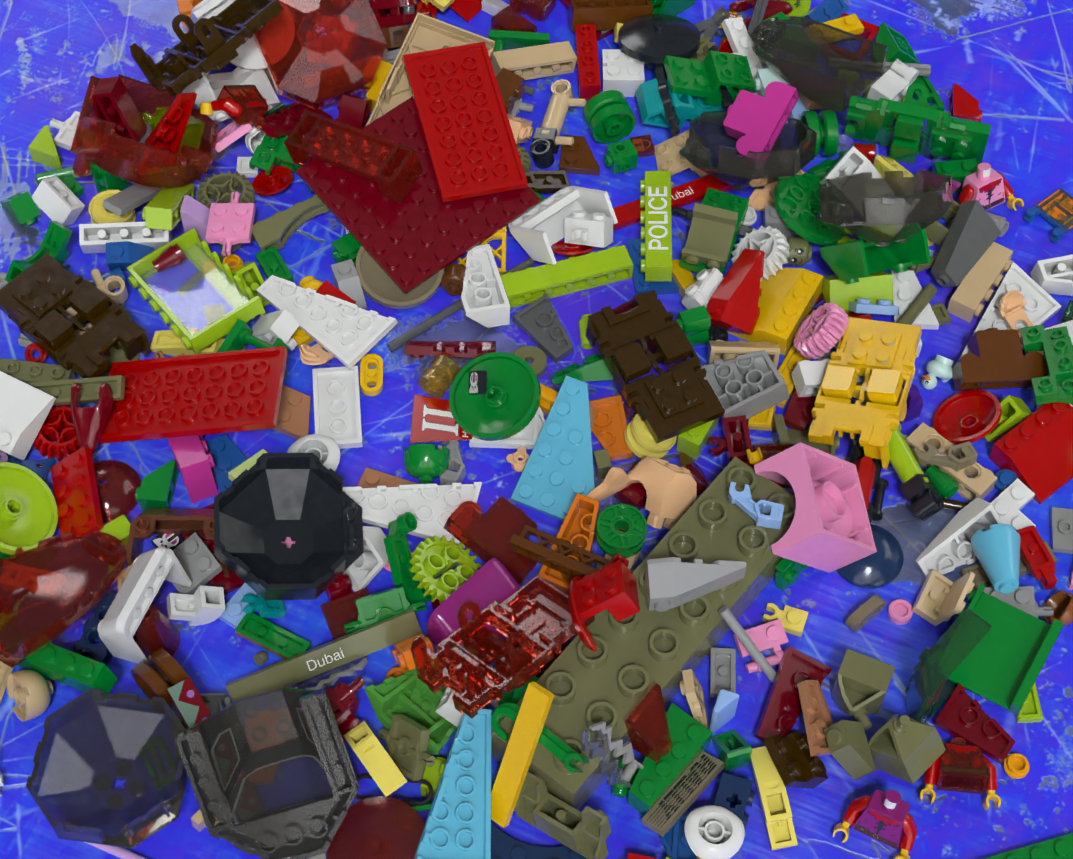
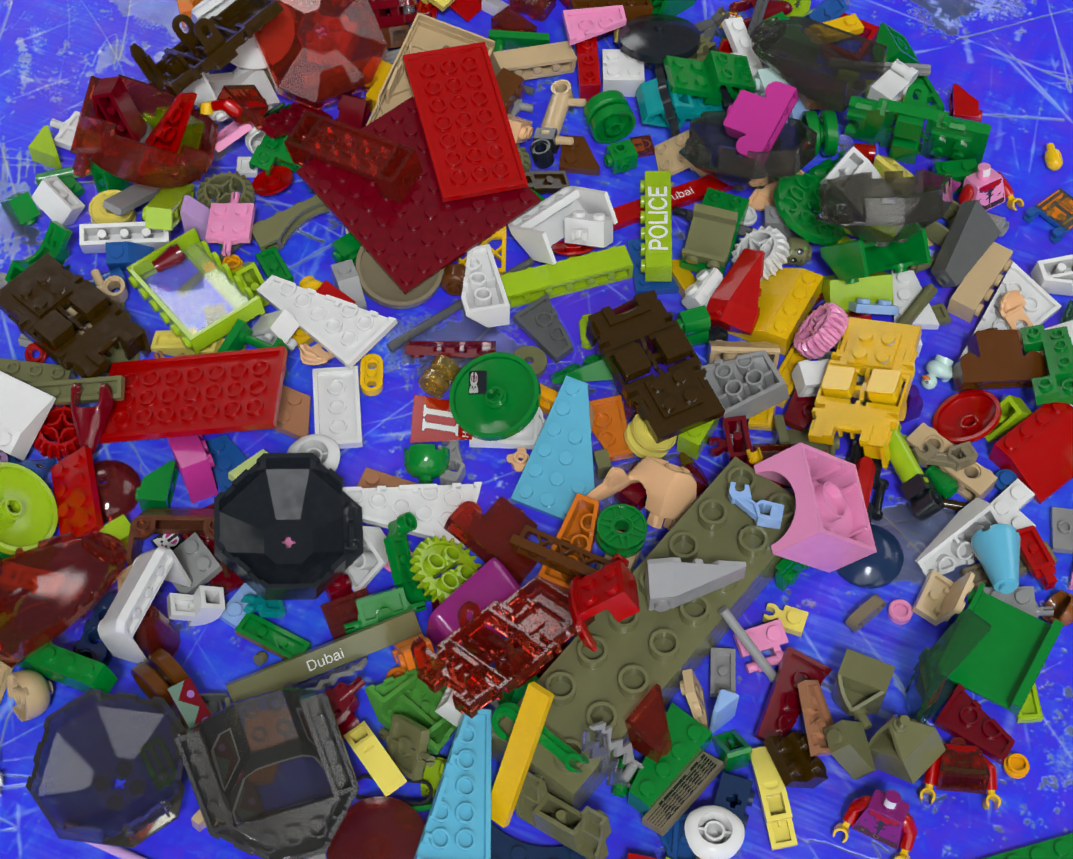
none -> bright pink wing [562,5,627,46]
none -> yellow cylinder [1044,143,1063,171]

